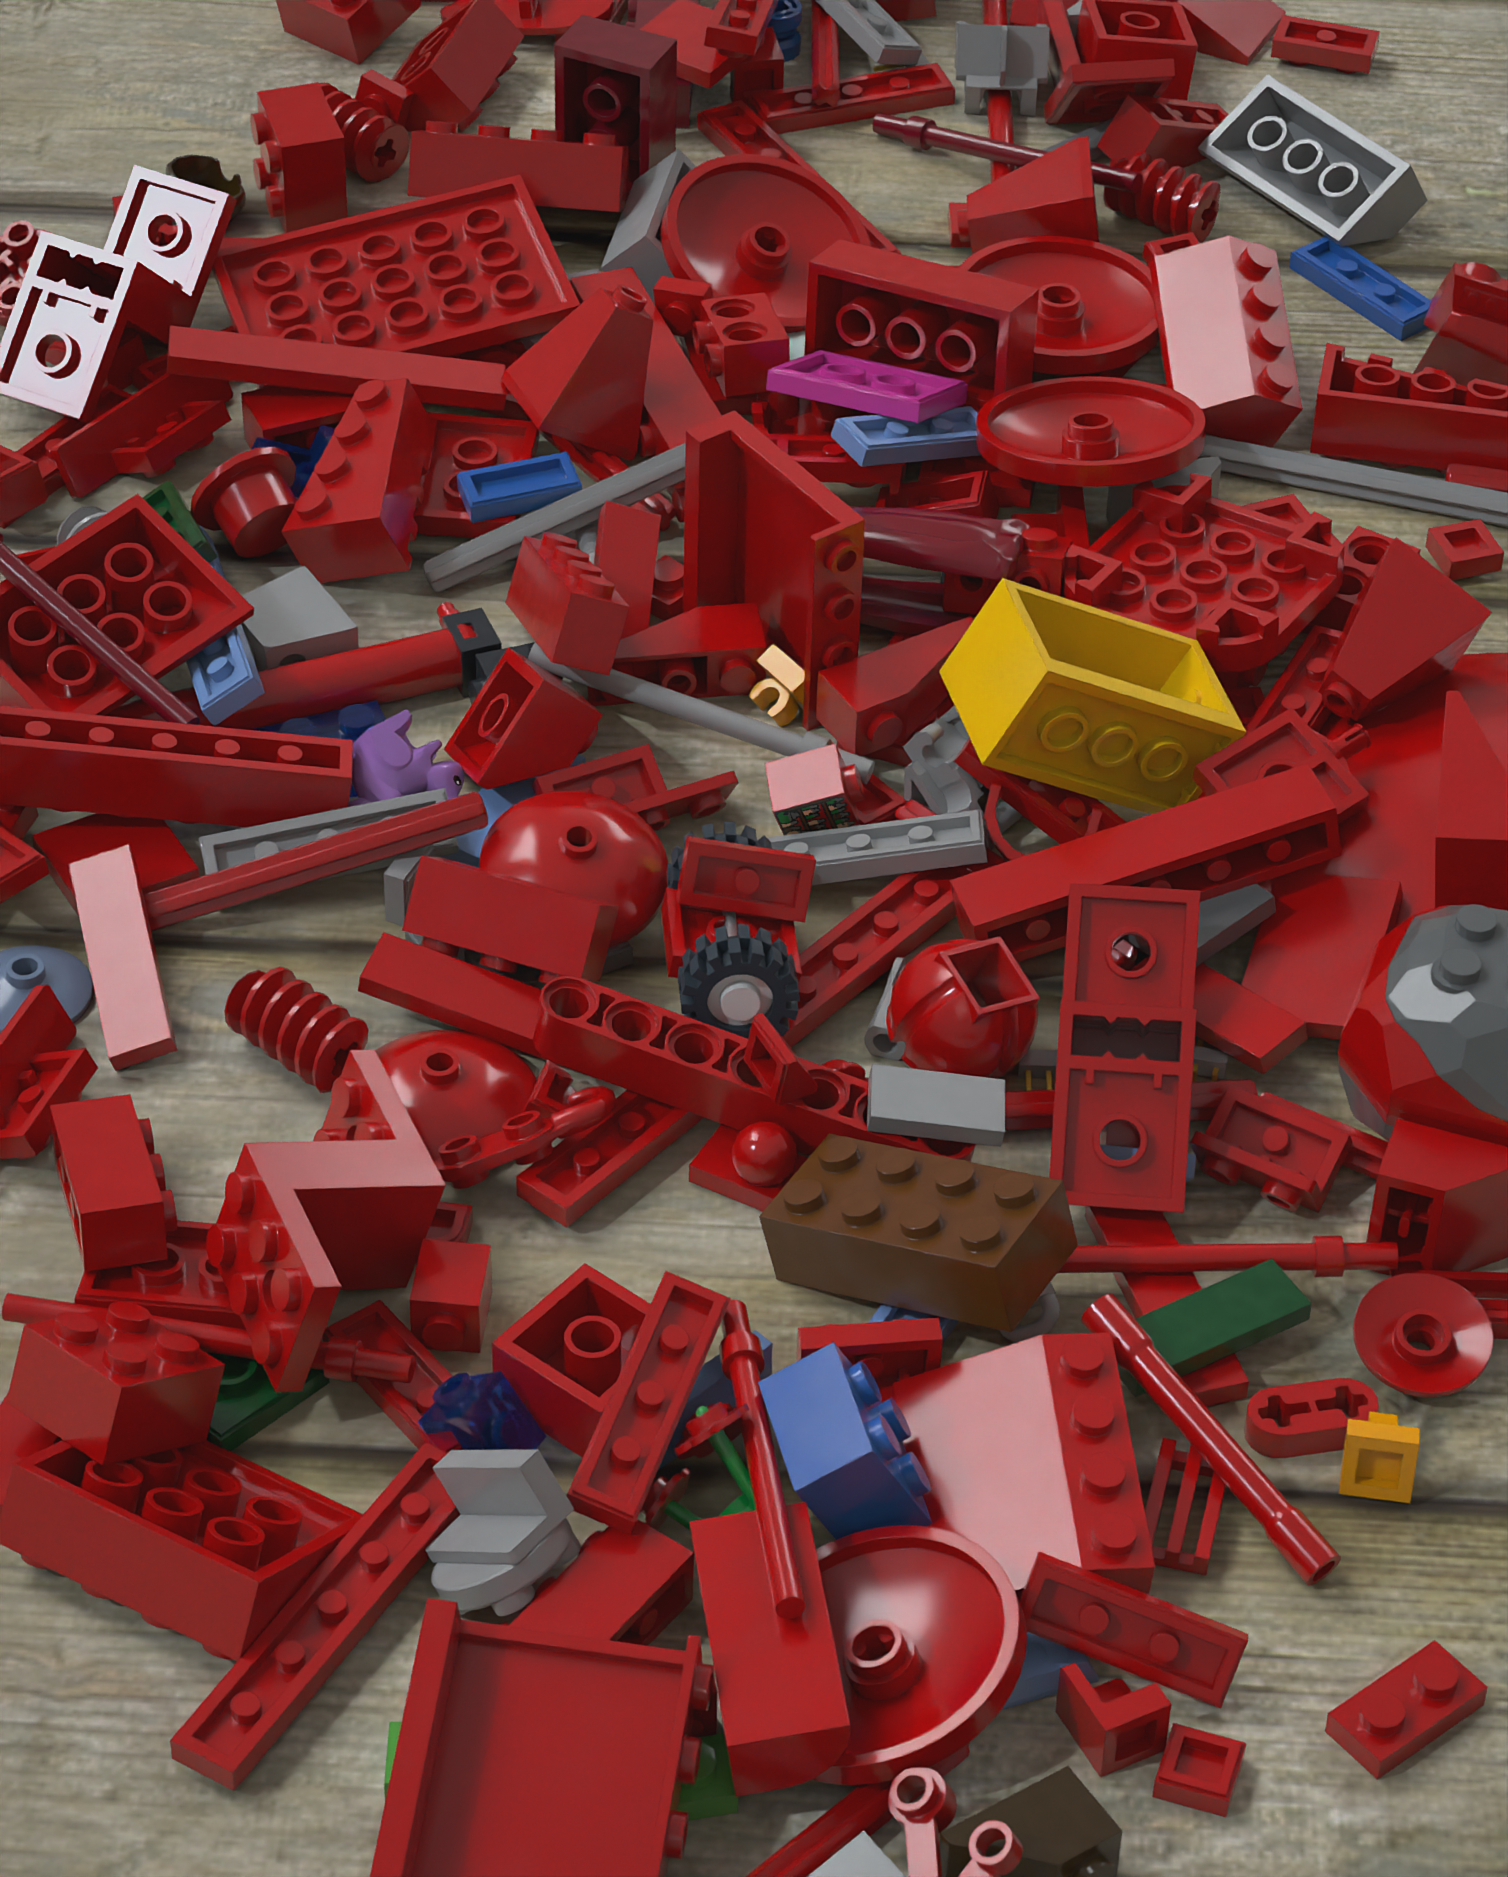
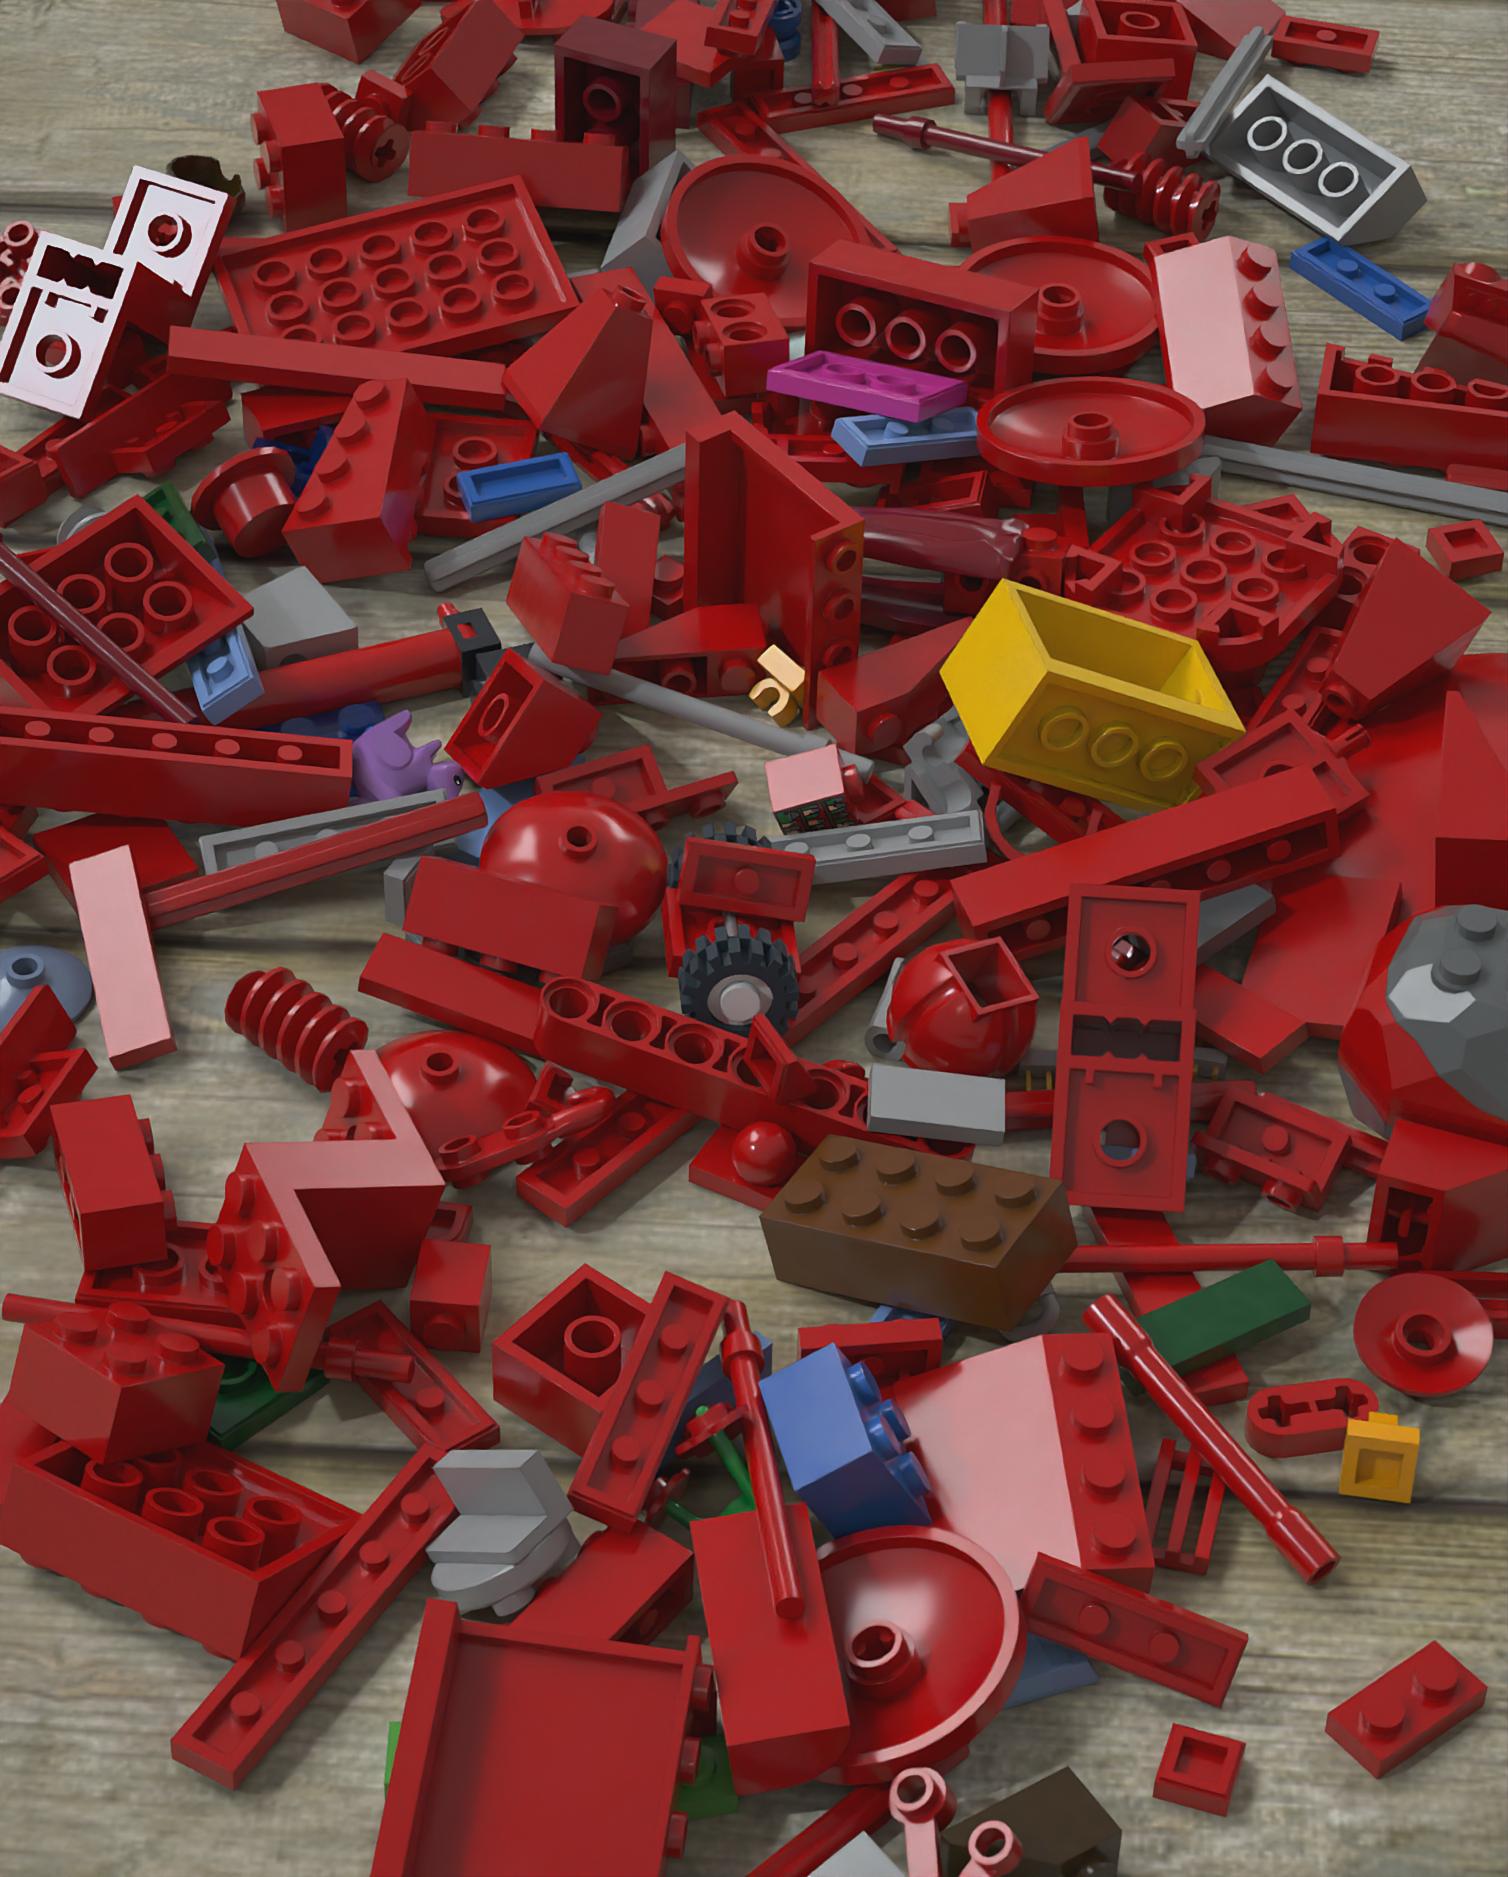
clear blue bracket [418,1371,547,1450] -> none
red panel [1055,1663,1172,1777] -> none
none -> light grey axle [1176,26,1273,159]

